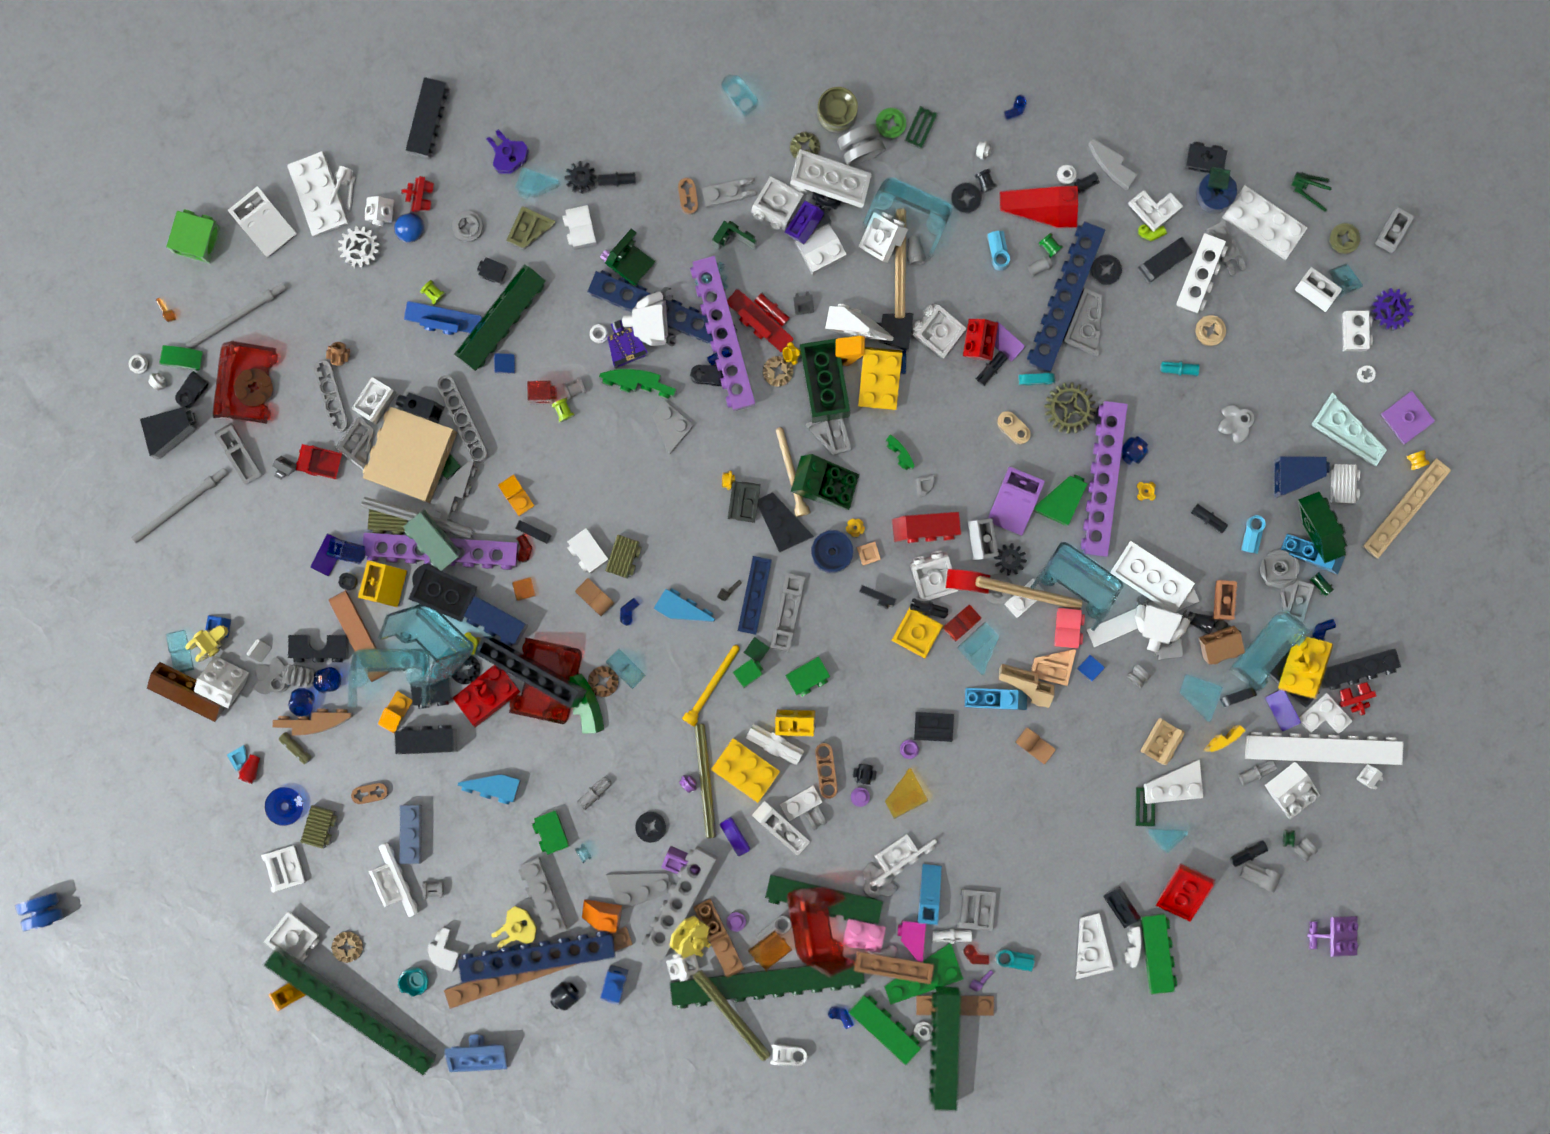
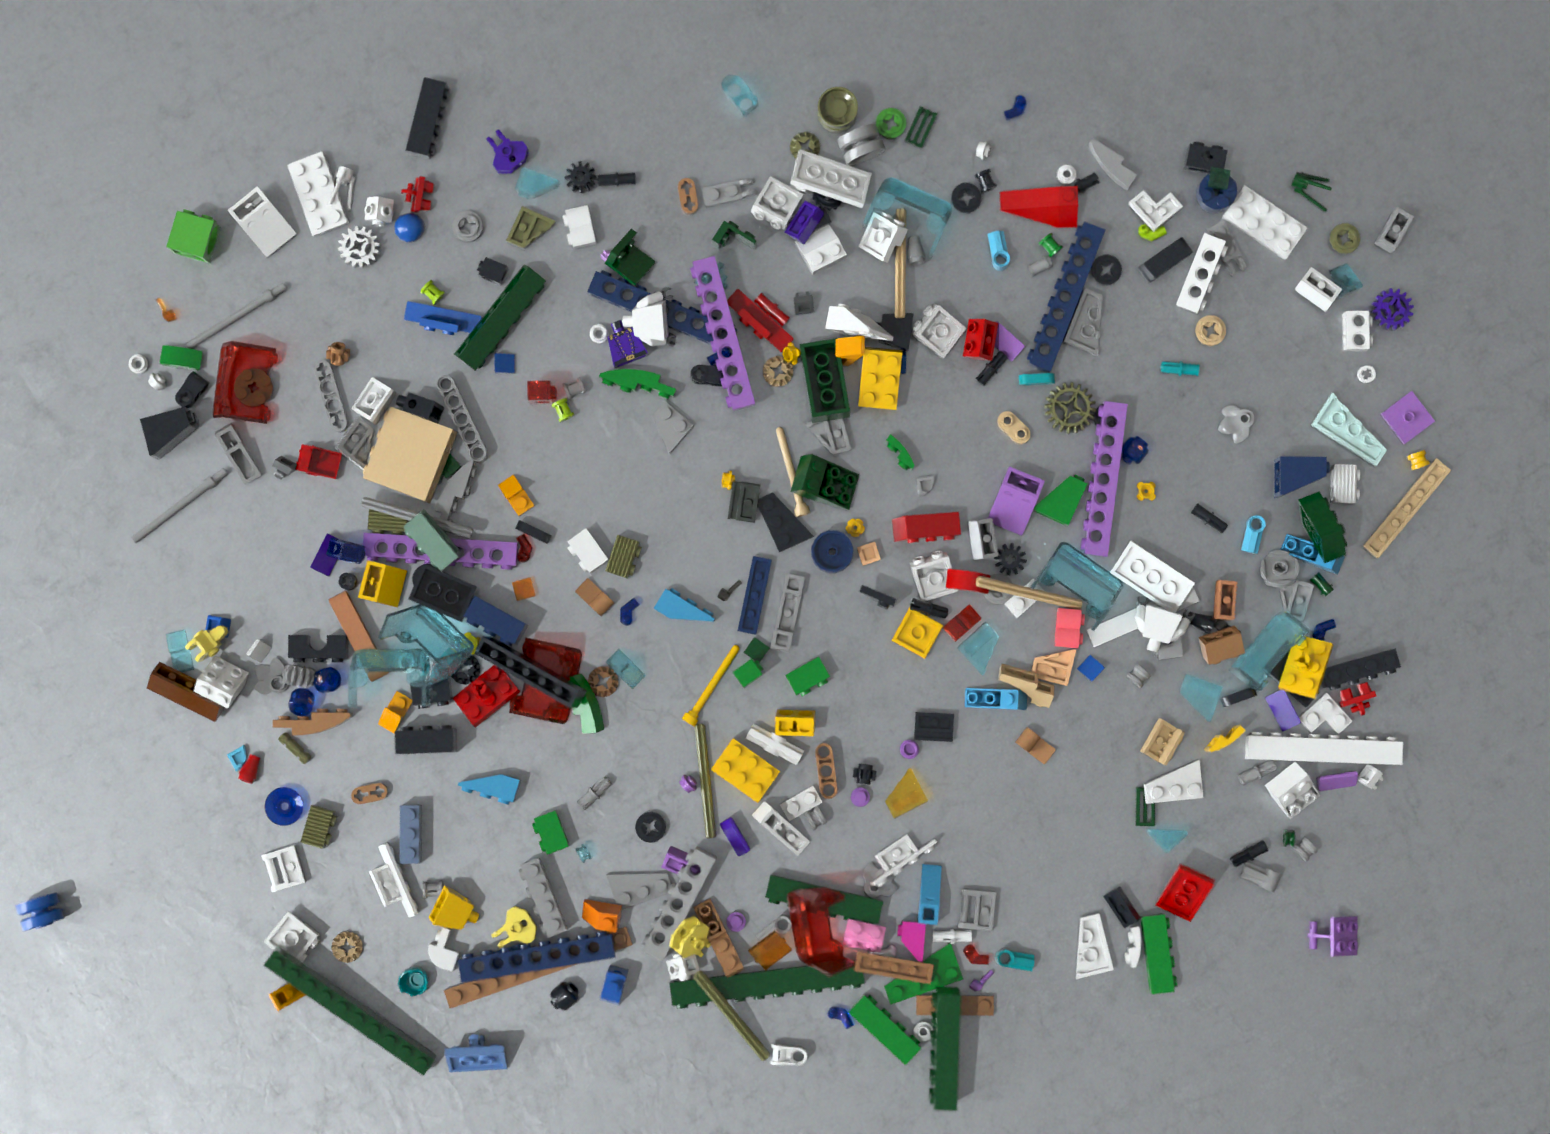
none -> yellow torso [429,885,479,930]
none -> medium lavender slope [1316,771,1358,791]

